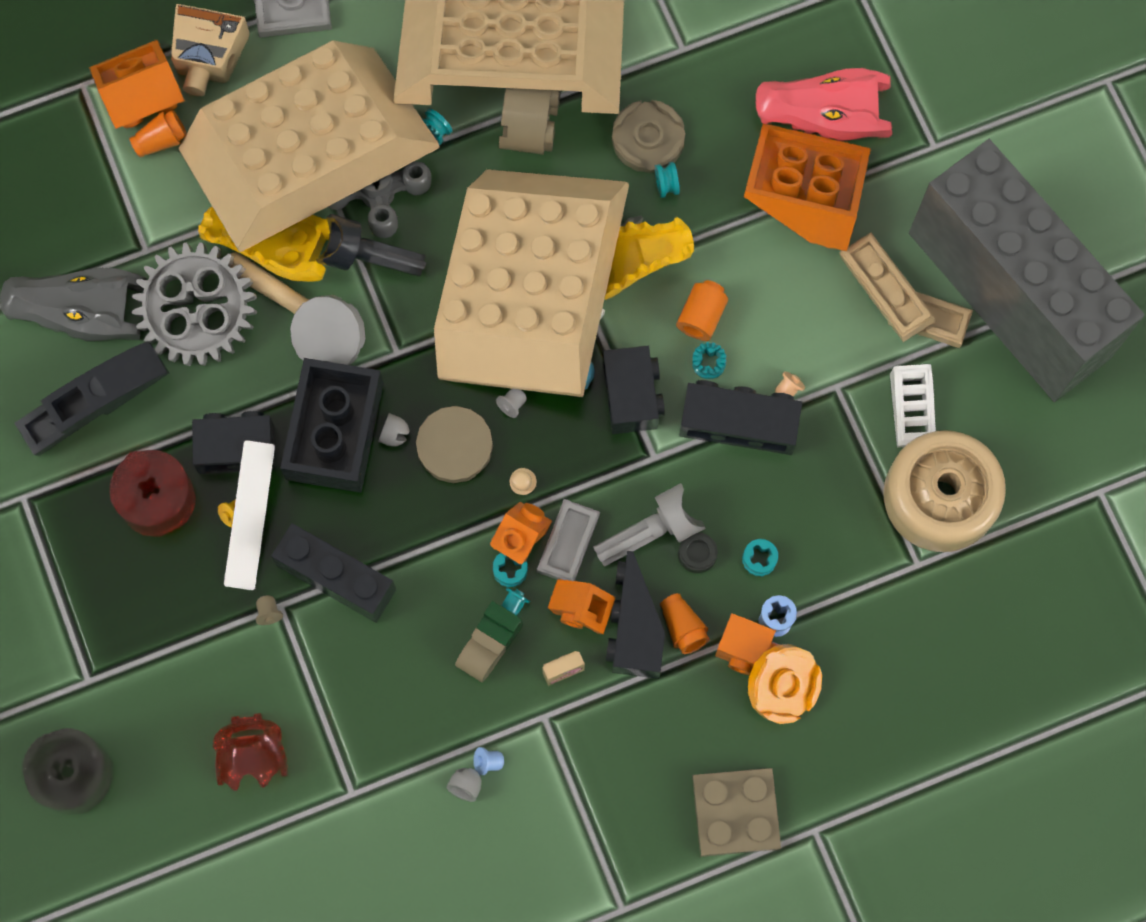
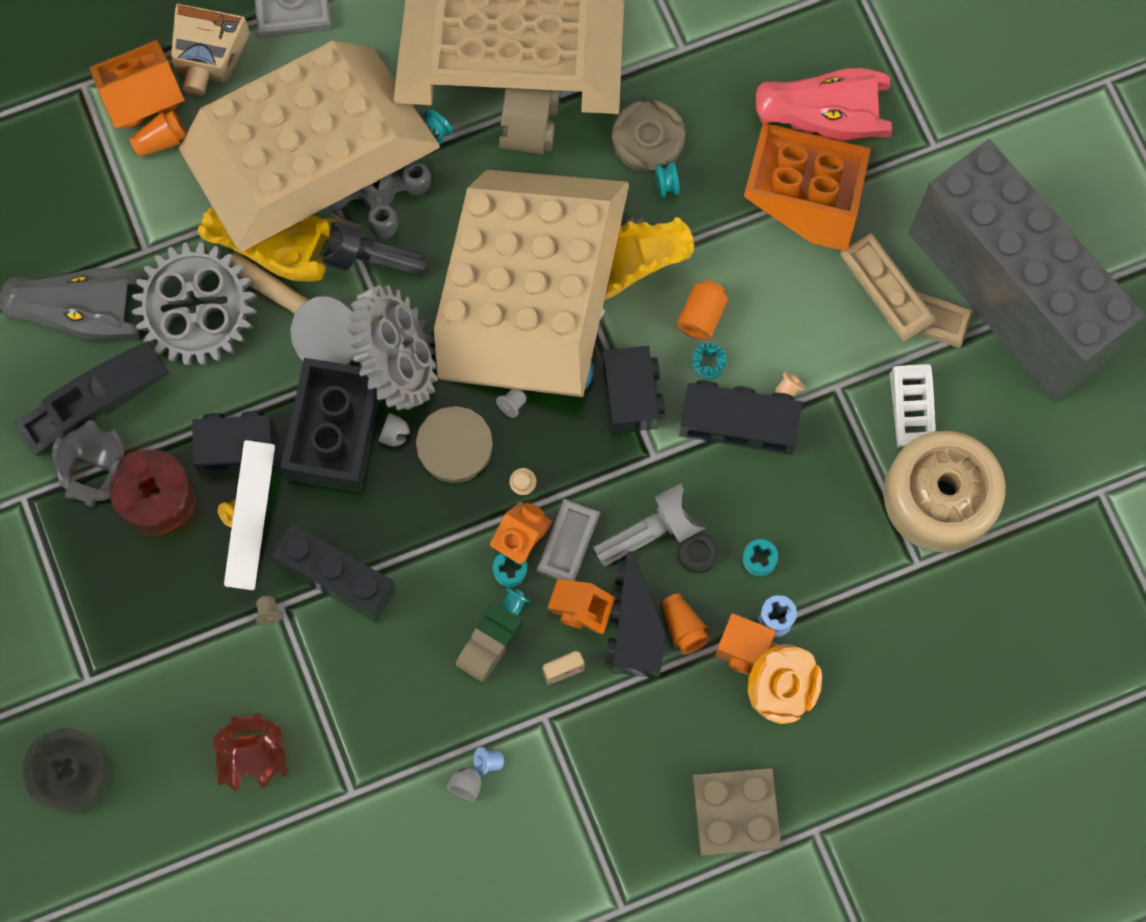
none -> dark grey helmet [52,420,124,508]
none -> light grey gear [347,285,438,410]

